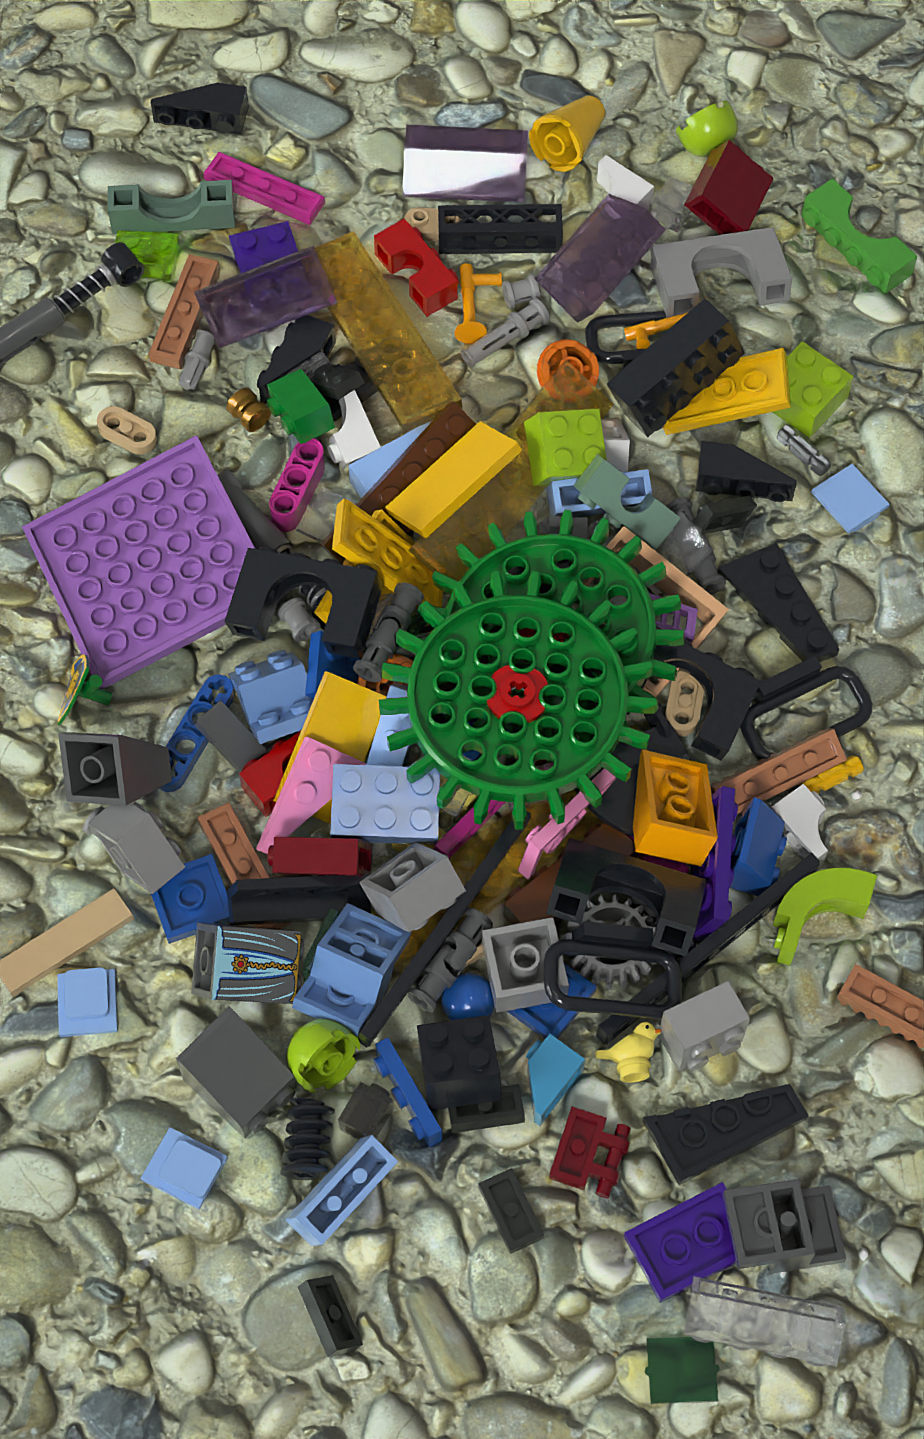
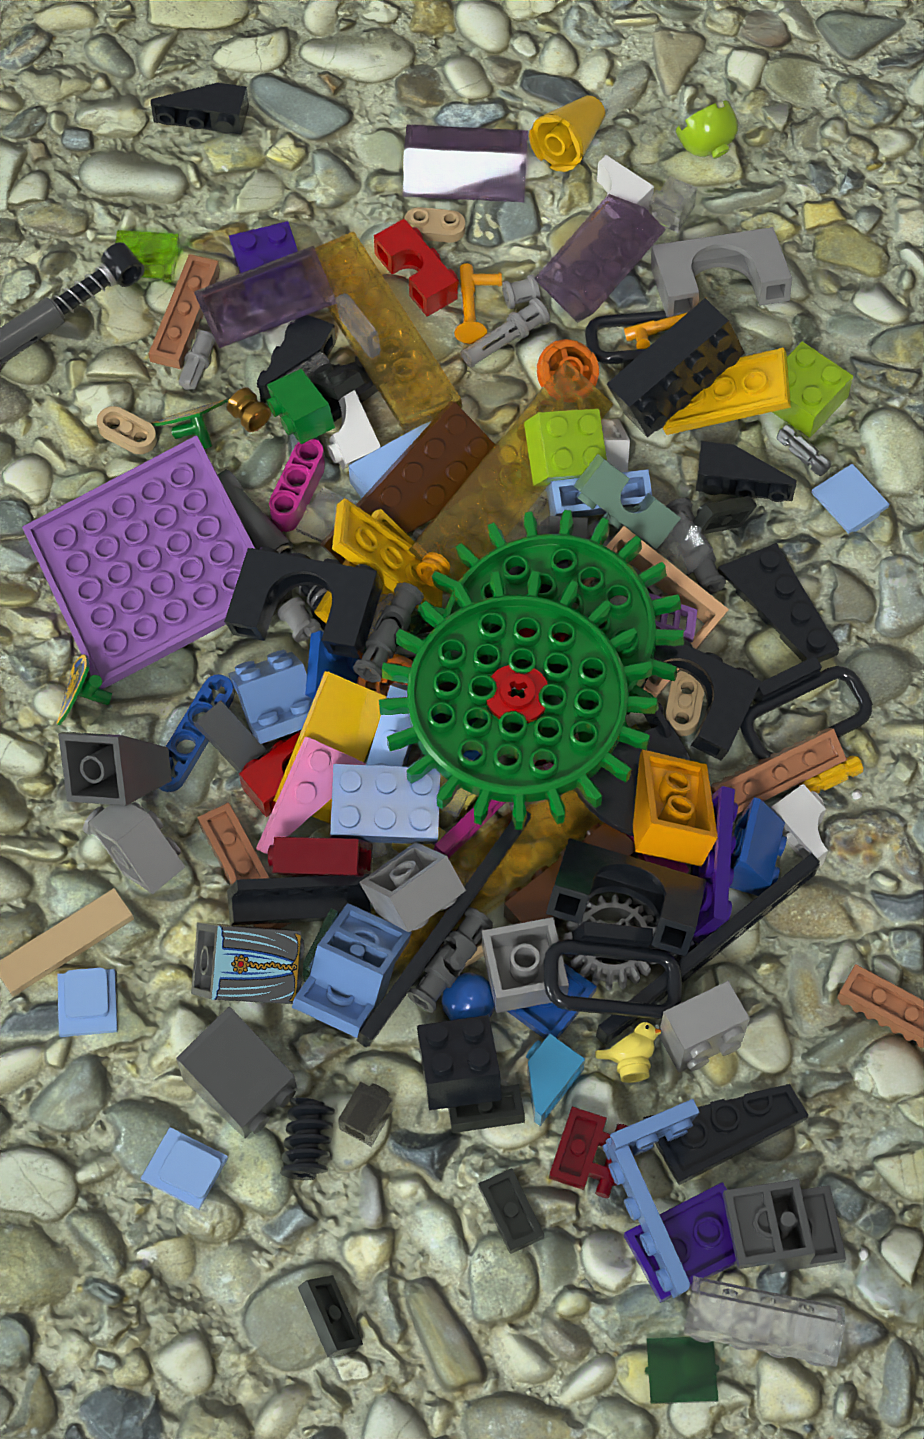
sand green arch [108,180,235,234] -> none
blue plate [151,854,230,944] -> none
dark pink tile [204,152,325,225] -> none
light blue brick [285,1135,398,1246] -> none
lime cylinder [286,1019,361,1094] -> none
blue plate [373,1037,442,1148] -> none
yellow tile [385,421,522,538] -> none
black fence [438,204,563,254] -> none
bright pink wing [518,768,616,879] -> none
dark red brick [684,140,774,235] -> none
lime arch [772,868,877,966] -> none
bright green arch [801,178,917,294] -> none
none -> green shield [151,399,228,449]
none -> clear tile [336,293,381,359]
none -> light orange bush [416,552,451,586]
none -> medium blue bracket [602,1099,700,1299]

